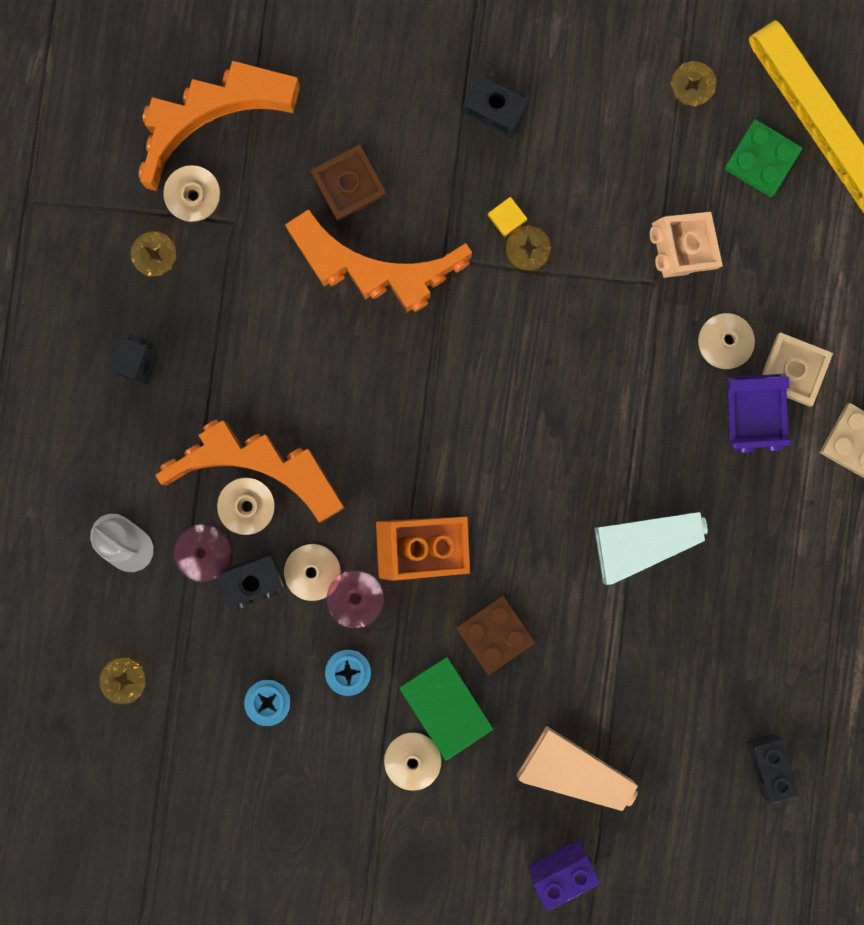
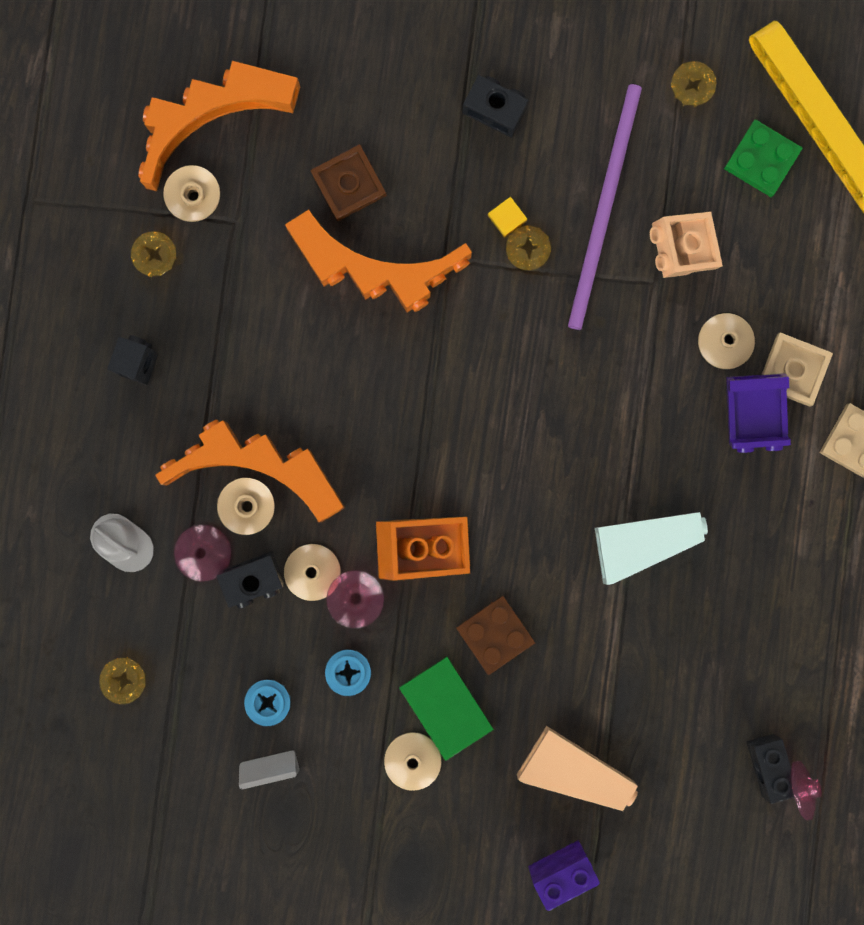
none -> light grey slope [239,750,299,789]
none -> medium lavender piece [568,84,642,330]
none -> clear pink dish [791,761,822,820]

